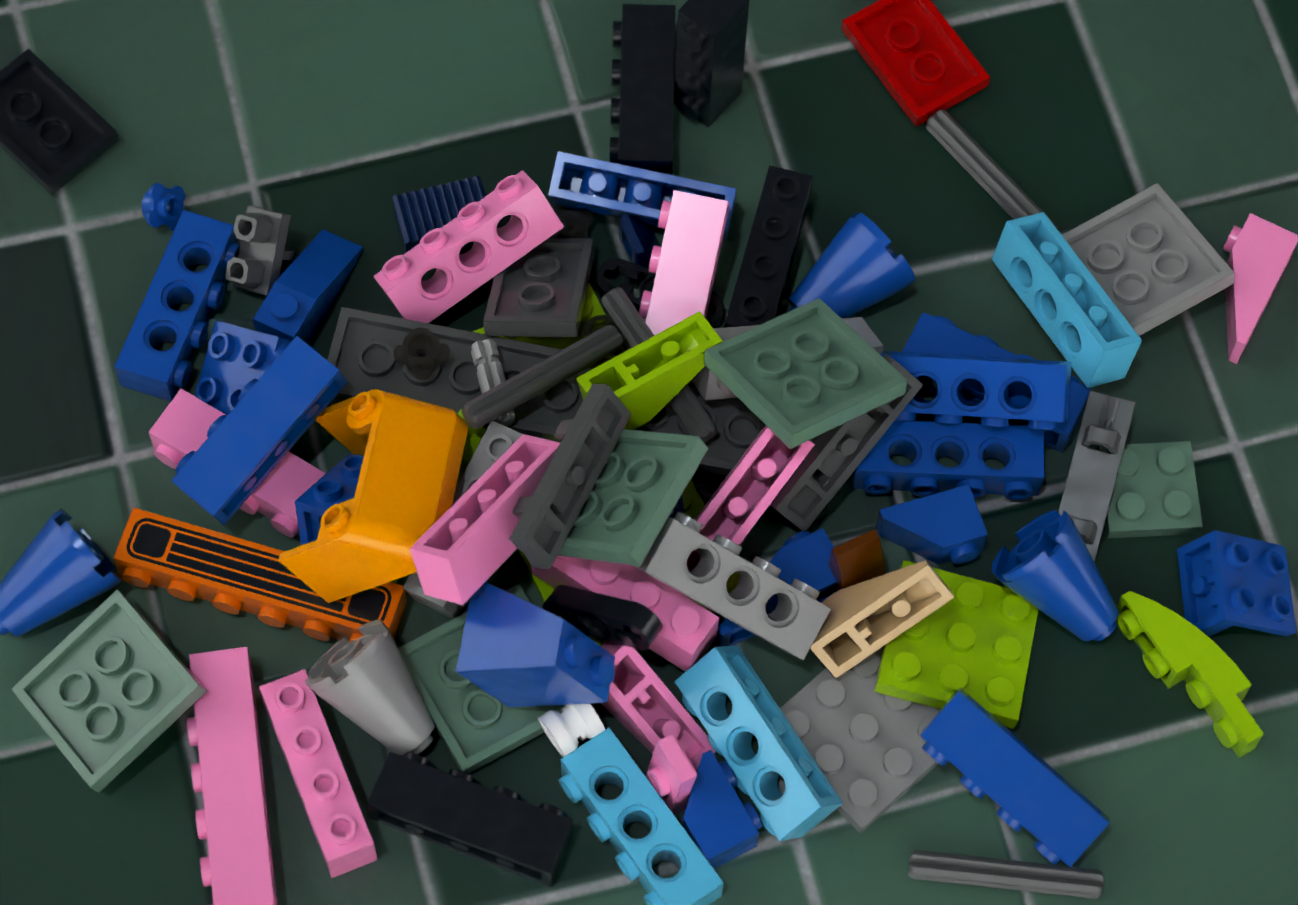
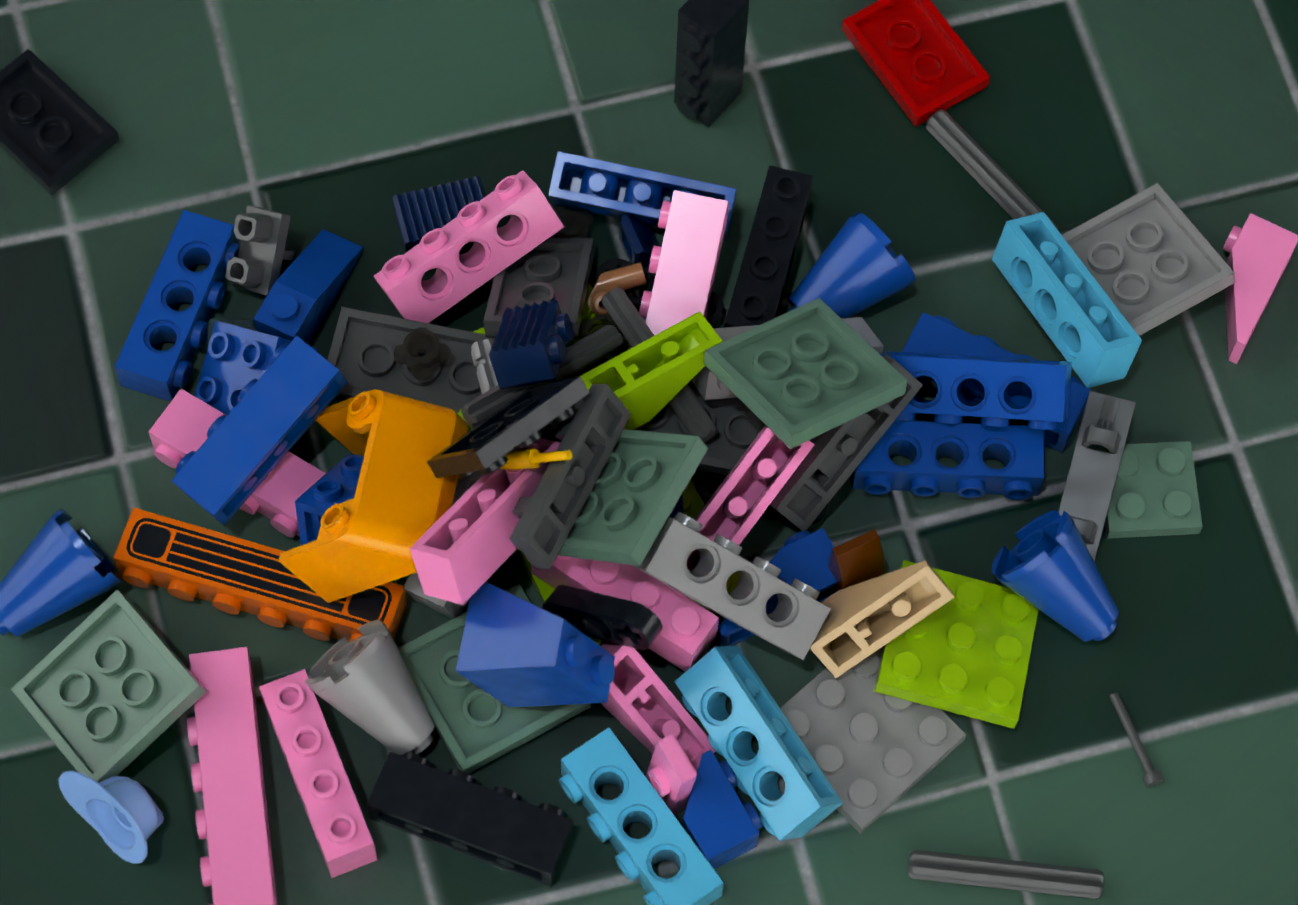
blue plate [141,183,185,230] -> none
white wheel [538,703,605,757] -> none
black brick [610,4,676,175] -> none
blue slope [876,484,988,565] -> none
blue brick [920,687,1110,867] -> none
lime slope [1116,591,1264,758] -> none
blue bracket [1177,530,1296,637] -> none
none -> light blue piece [58,771,164,864]
none -> black plate [427,377,589,479]
none -> dark blue brick [489,298,573,390]
none -> yellow piece [499,449,572,470]
none -> medium nougat arm [588,262,647,316]
none -> dark grey piece [1109,692,1165,788]

